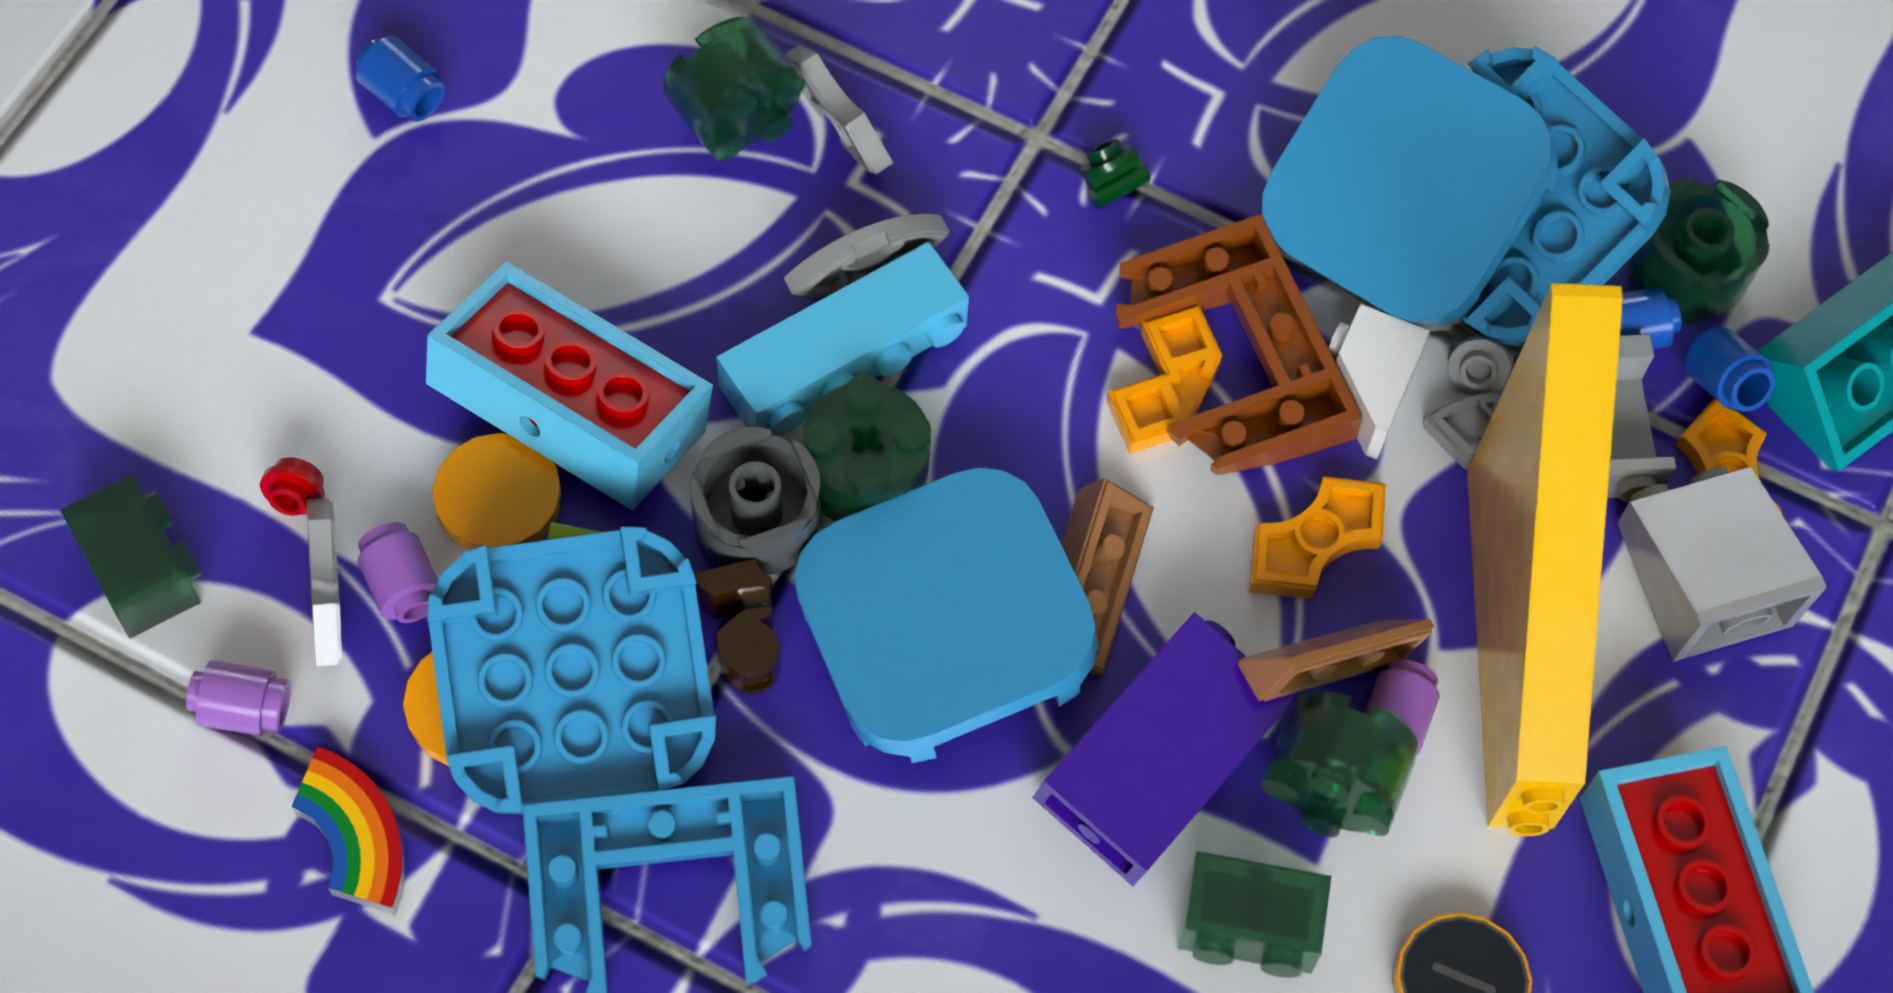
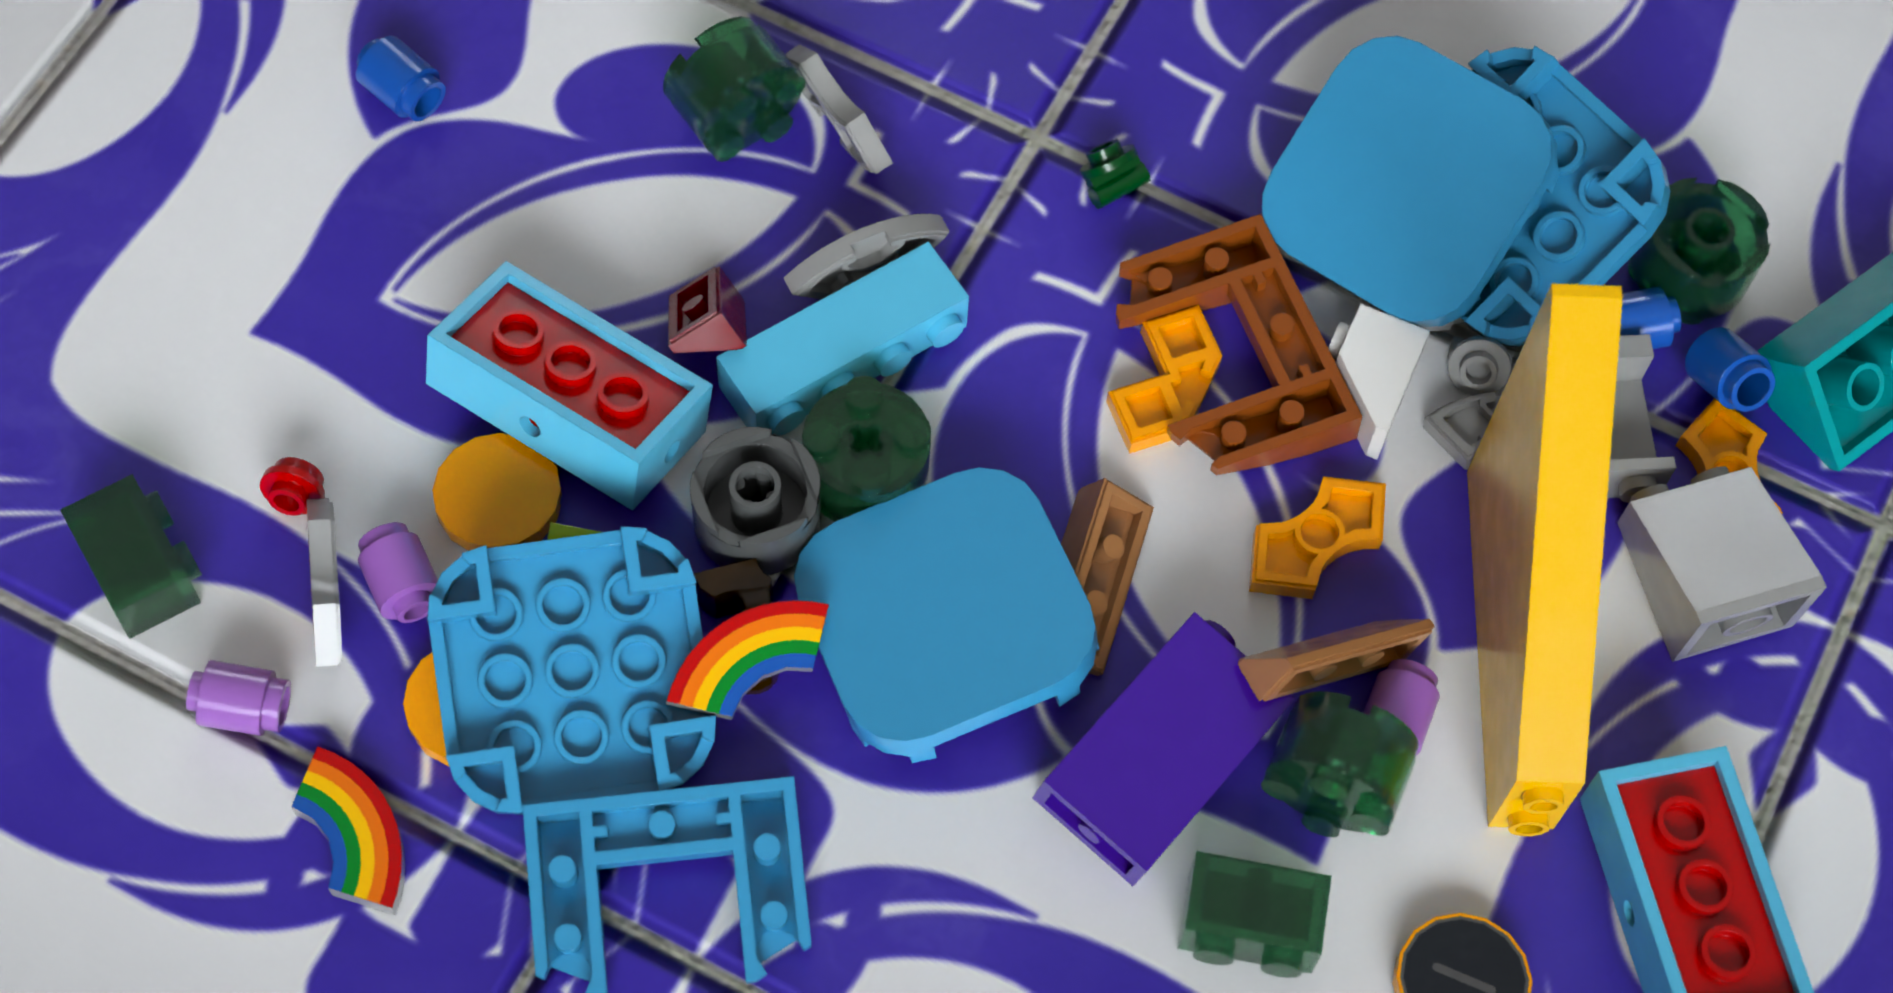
none -> tile [666,600,829,720]
none -> slope [668,266,747,353]

